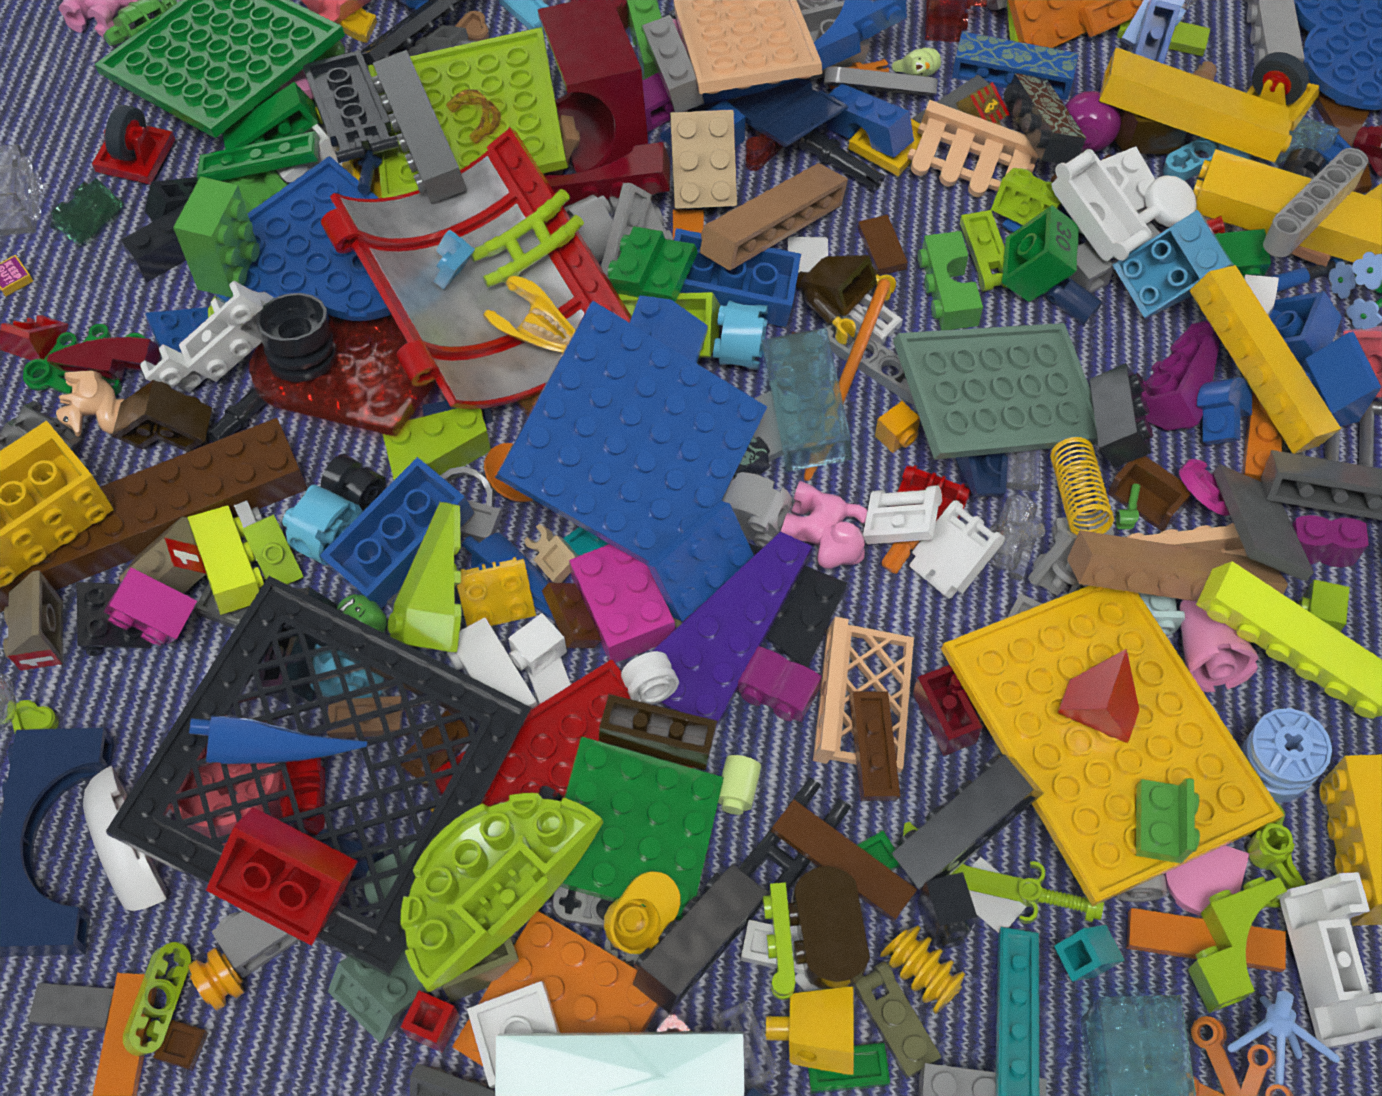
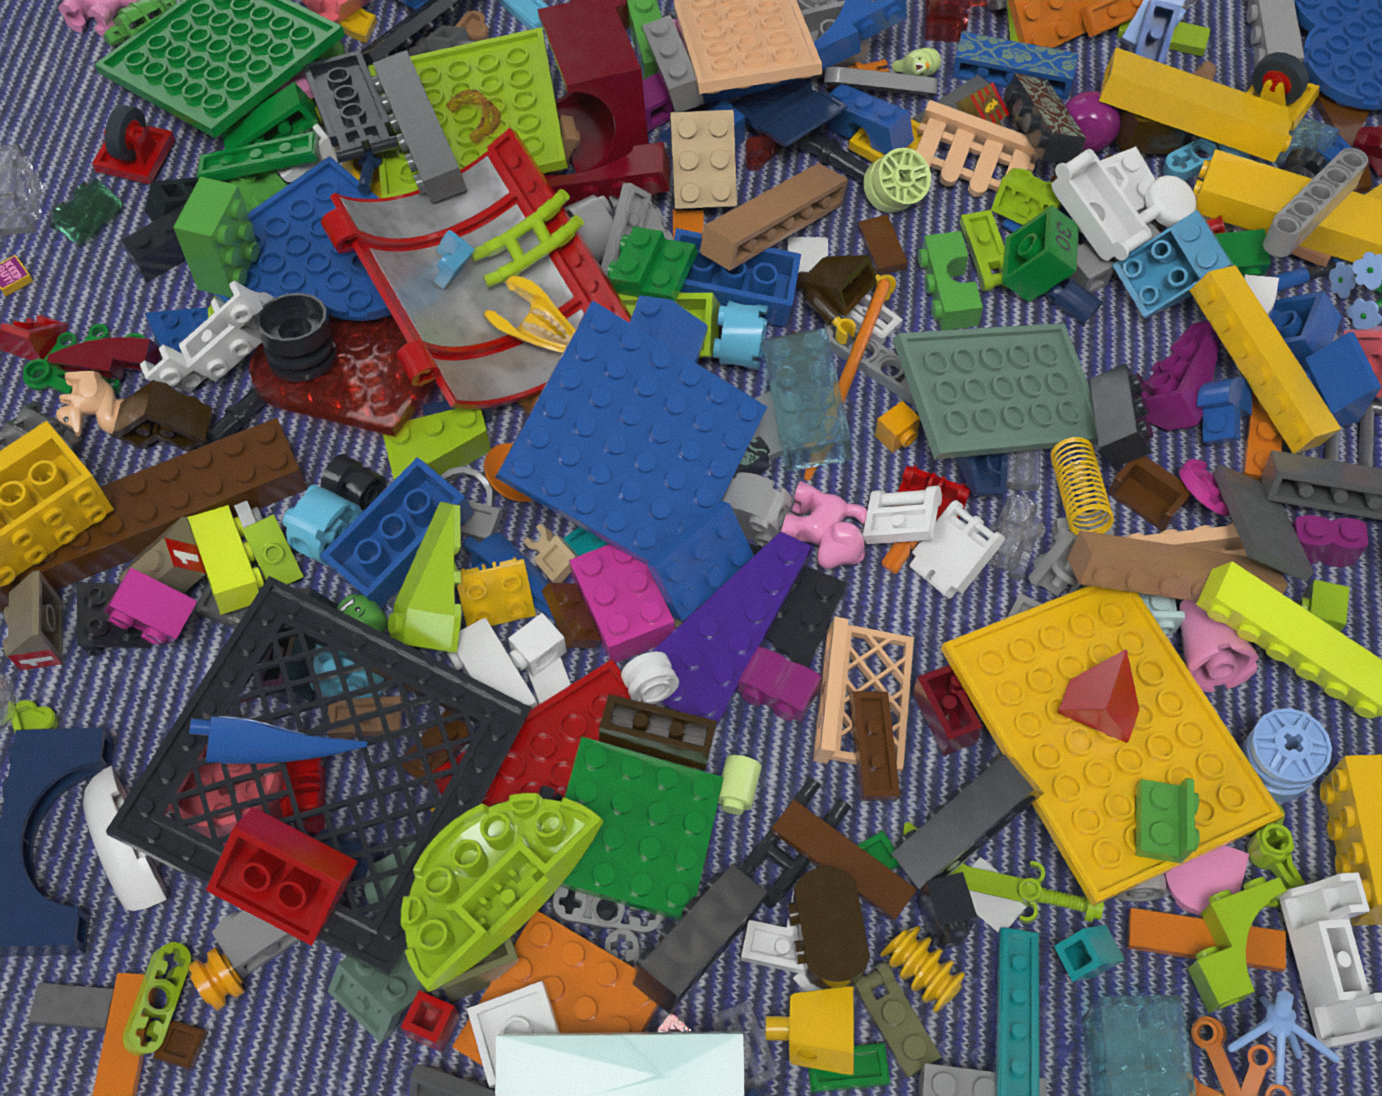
yellow cap [604,871,680,954] -> none
lime plate [763,882,796,1000] -> none
bright green hand [1116,484,1141,529] -> none
none -> yellowish green wheel [864,148,931,213]

